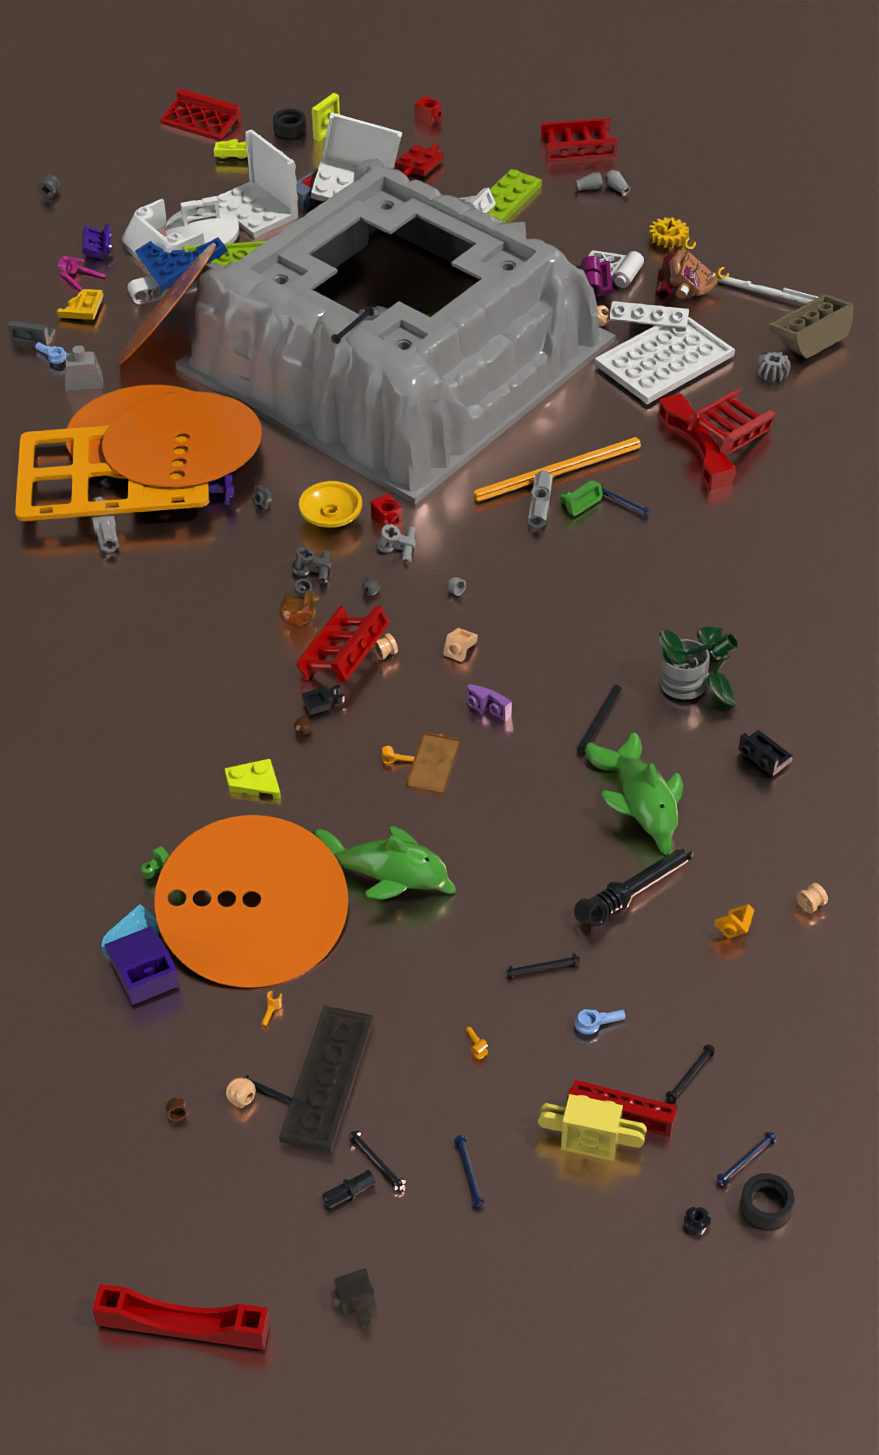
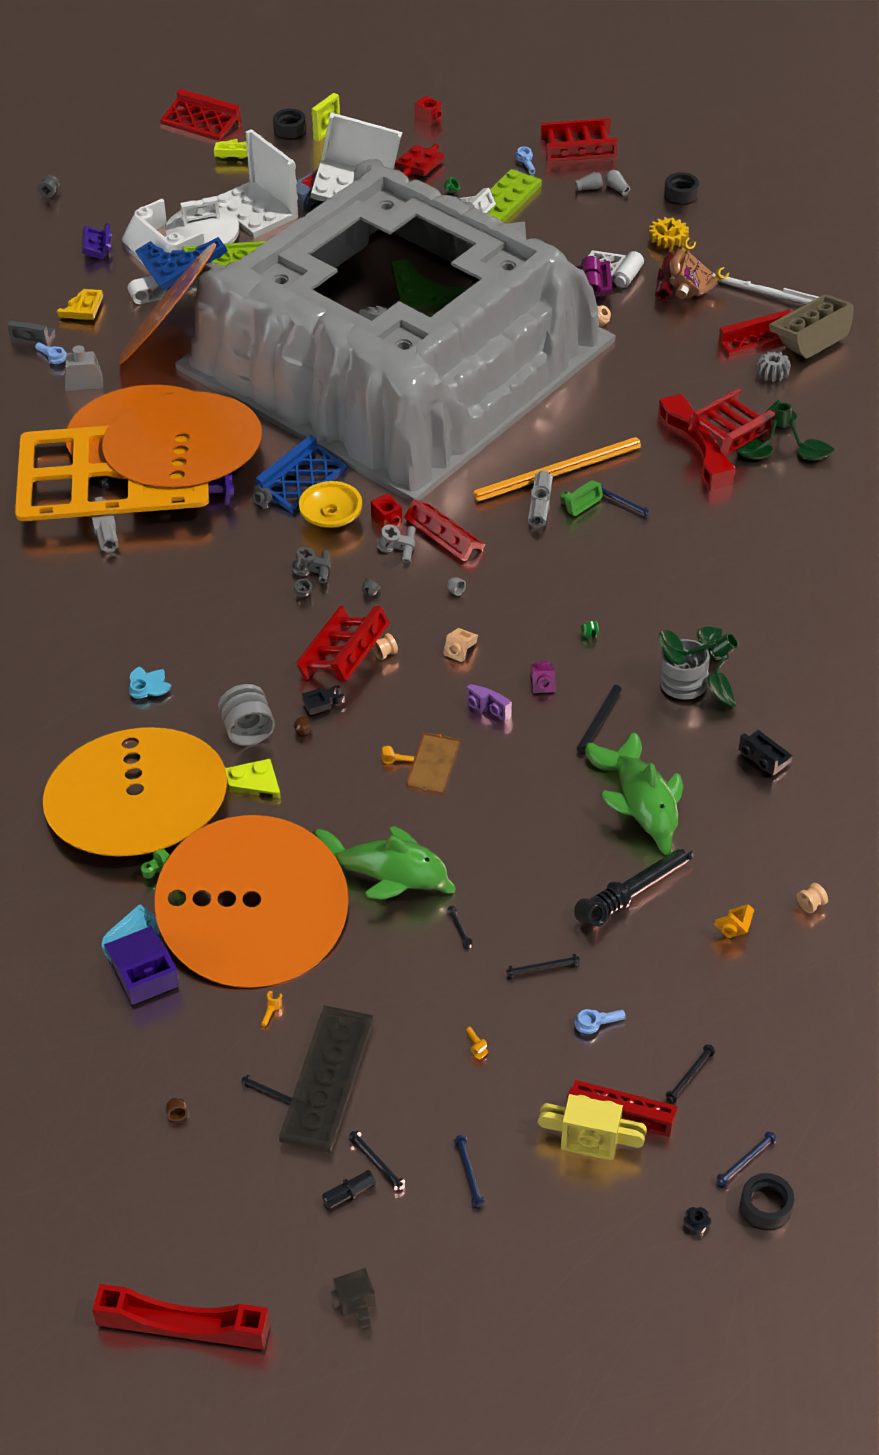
dark pink plant [58,255,106,291] -> none
light nougat piece [226,1077,256,1108] -> none
clear orange hat [279,590,320,628] -> none
black axle [331,306,374,344] -> none
white plate [594,317,735,404] -> none
white bracket [610,301,689,328] -> none
none -> light orange piece [43,727,227,856]
none -> medium azure plate [128,667,171,699]
none -> light grey wheel [218,684,275,746]
none -> blue fence [255,434,347,514]
none -> bright green plate [391,259,469,312]
none -> red fence [404,499,486,561]
none -> green hinge [444,177,460,194]
none -> black hinge [447,906,472,949]
none -> light blue plate [515,146,536,175]
none -> magenta bracket [530,660,556,693]
none -> green hinge [580,621,599,639]
none -> black tyre [664,172,699,204]
none -> red fence [718,309,791,357]
none -> dark green plant [736,400,835,460]

